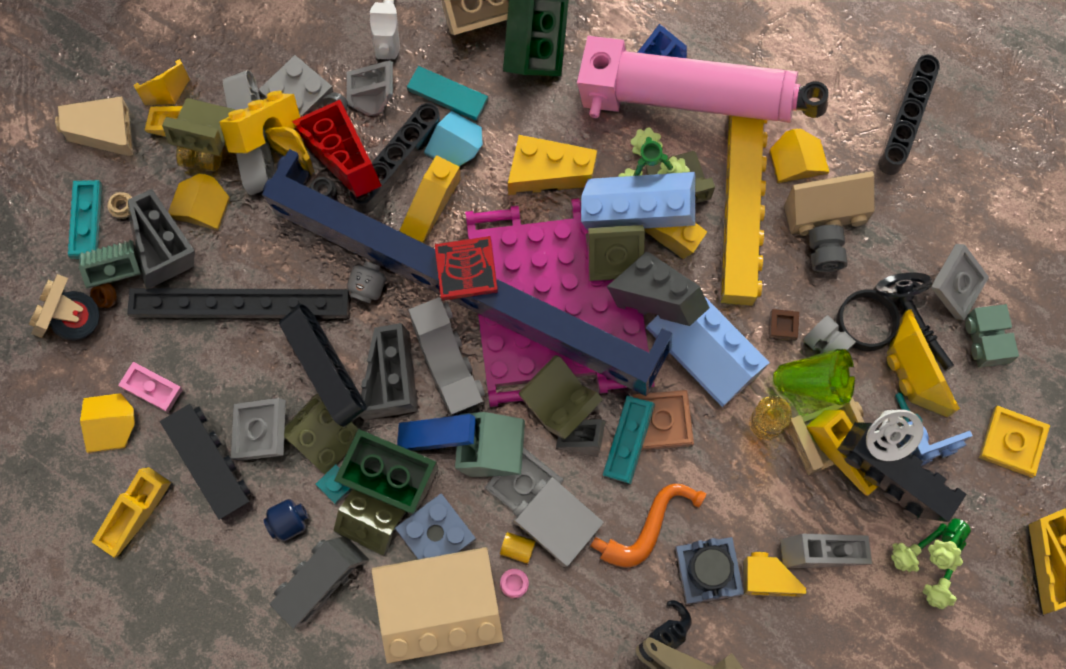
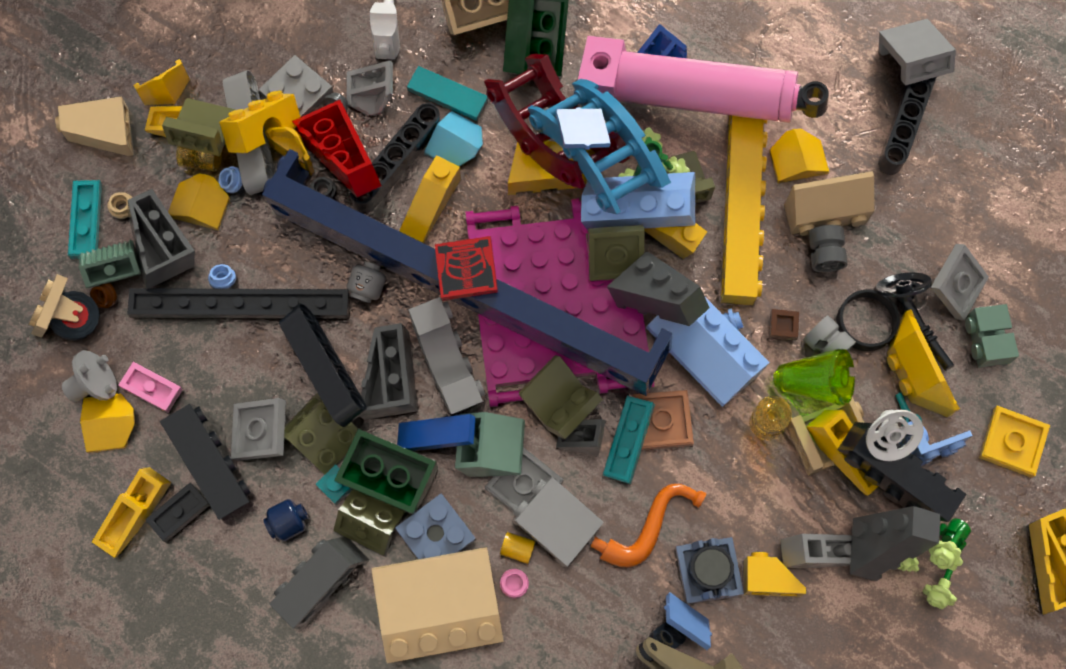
none -> light grey piece [62,350,117,402]
none -> black plate [145,482,210,543]
none -> light blue plate [208,264,236,289]
none -> light blue plate [219,166,242,193]
none -> dark red fence [484,54,630,189]
none -> dark azure fence [528,79,671,214]
none -> piece [556,107,611,150]
none -> medium blue piece [664,592,712,650]
none -> light blue plate [722,308,744,332]
none -> dark grey wedge [850,506,940,581]
none -> light grey panel [879,19,956,85]

